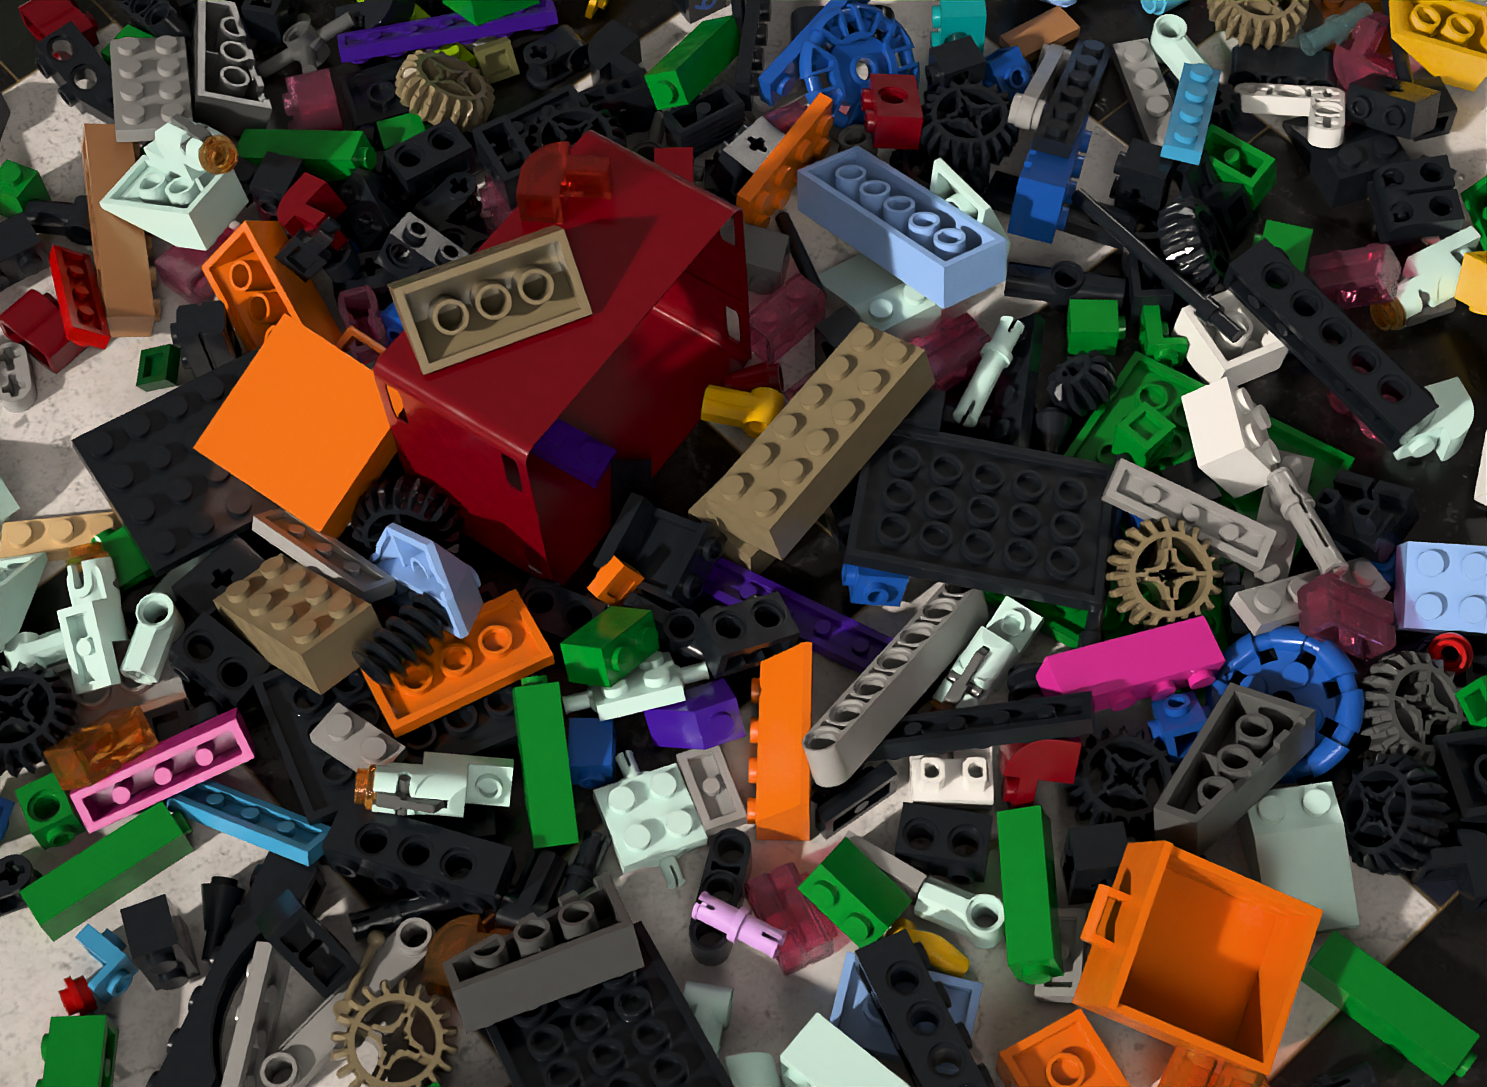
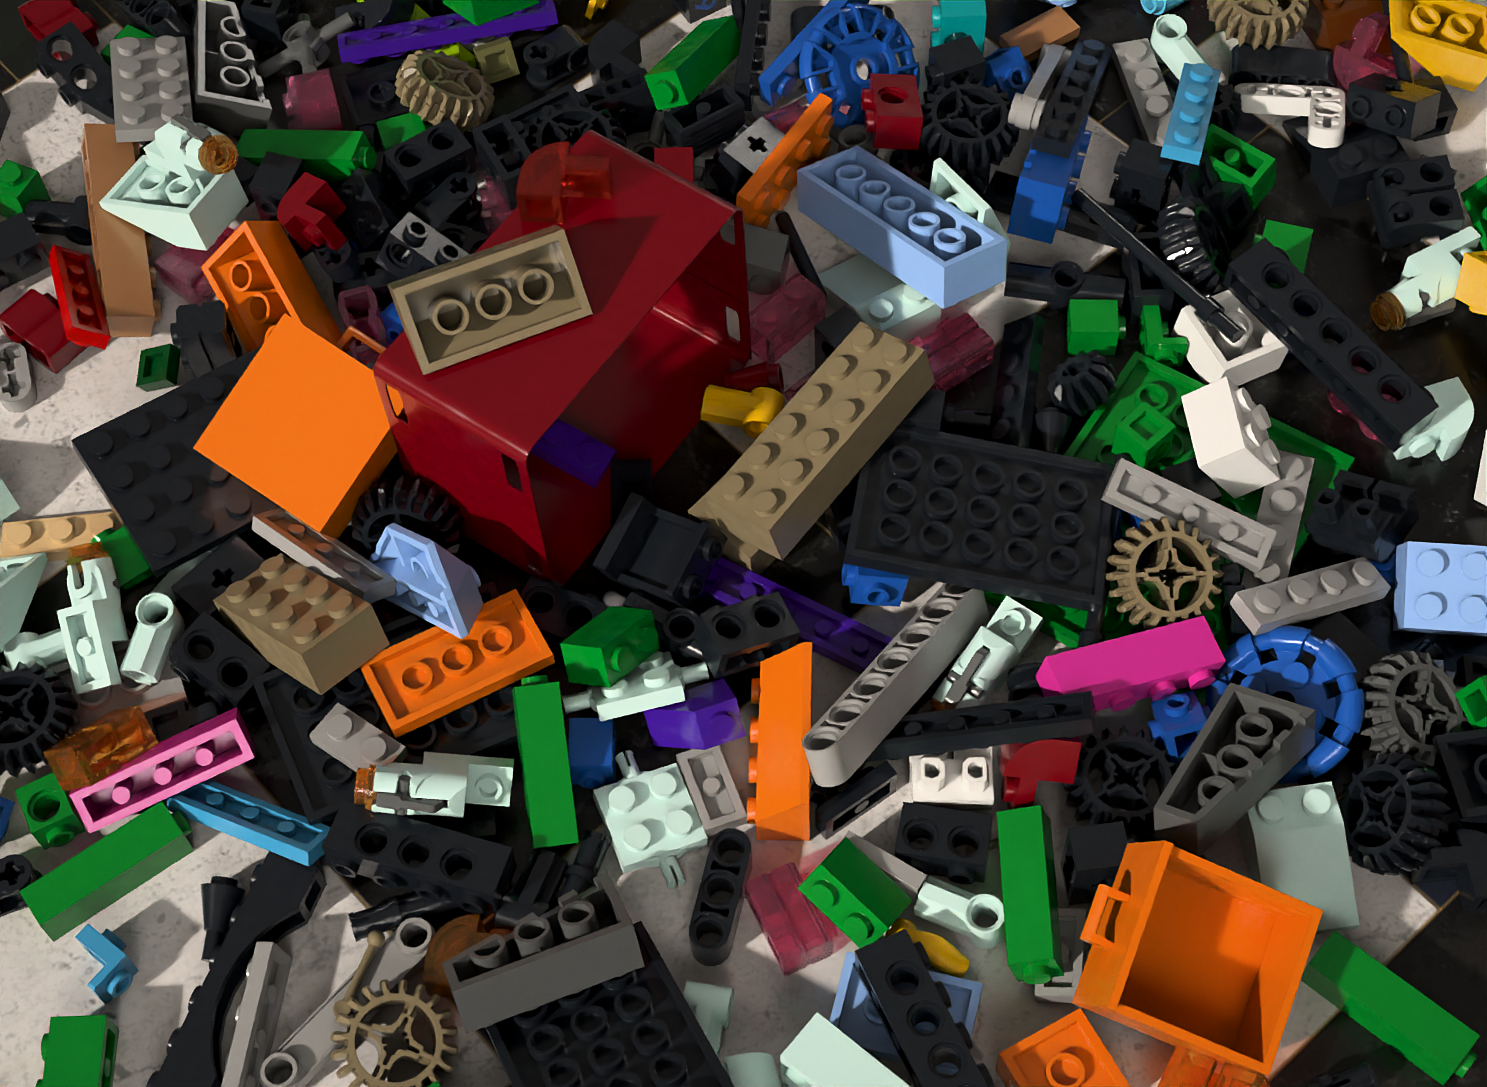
red plate [58,975,98,1016] -> none
black brick [120,894,201,991] -> none
black brick [253,889,361,1000] -> none
black plate [275,216,342,283] -> none
black piece [351,594,448,691] -> none
orange plate [587,556,645,607] -> none
lavender pin [691,891,787,959] -> none
light aqua pin [952,316,1024,427] -> none
light grey pin [1267,467,1349,581] -> none
clear pink brick [1297,573,1396,661] -> none
clear light blue pin [1299,2,1374,56] -> none
clear pink brick [1308,243,1401,309] -> none
red plate [1427,632,1473,676] -> none

